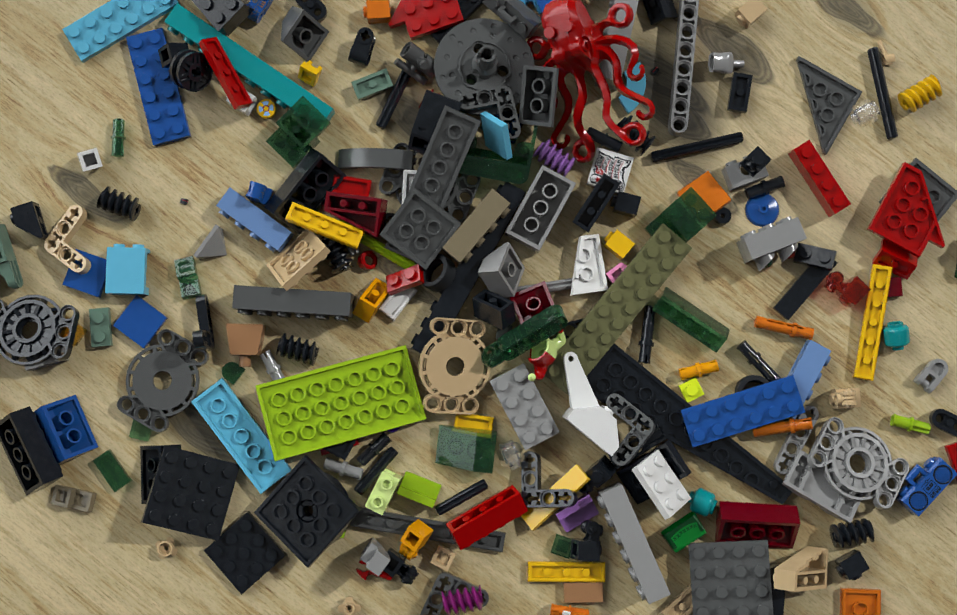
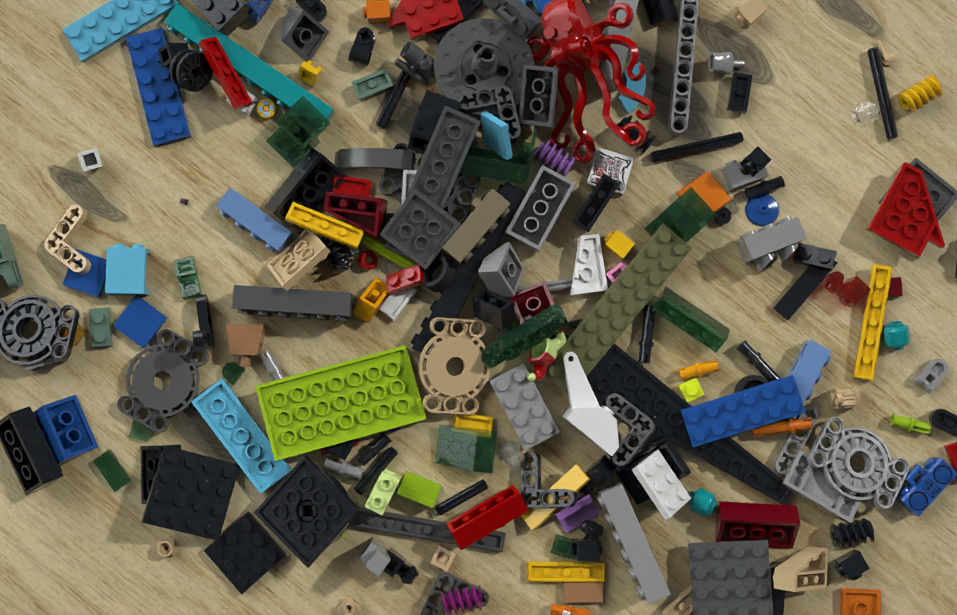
black slope [10,201,48,240] -> none
dark tan slope [51,485,97,512] -> none
black piece [97,186,141,221] -> none
clear green axle [110,118,126,157] -> none
light grey slope [193,225,227,260] -> none
blue leg [246,181,273,205] -> none
black piece [276,333,319,366] -> none
red bar [356,560,392,581] -> none
light orange brick [399,519,434,561] -> none
black axle [587,127,623,153] -> none
black brick [610,191,641,218] -> none
green piece [661,512,707,553] -> none
orange pin [754,316,814,340] -> none
red brick [788,140,851,217] -> none
dark grey tile [796,56,862,155] -> none
red panel [872,239,918,280] -> none

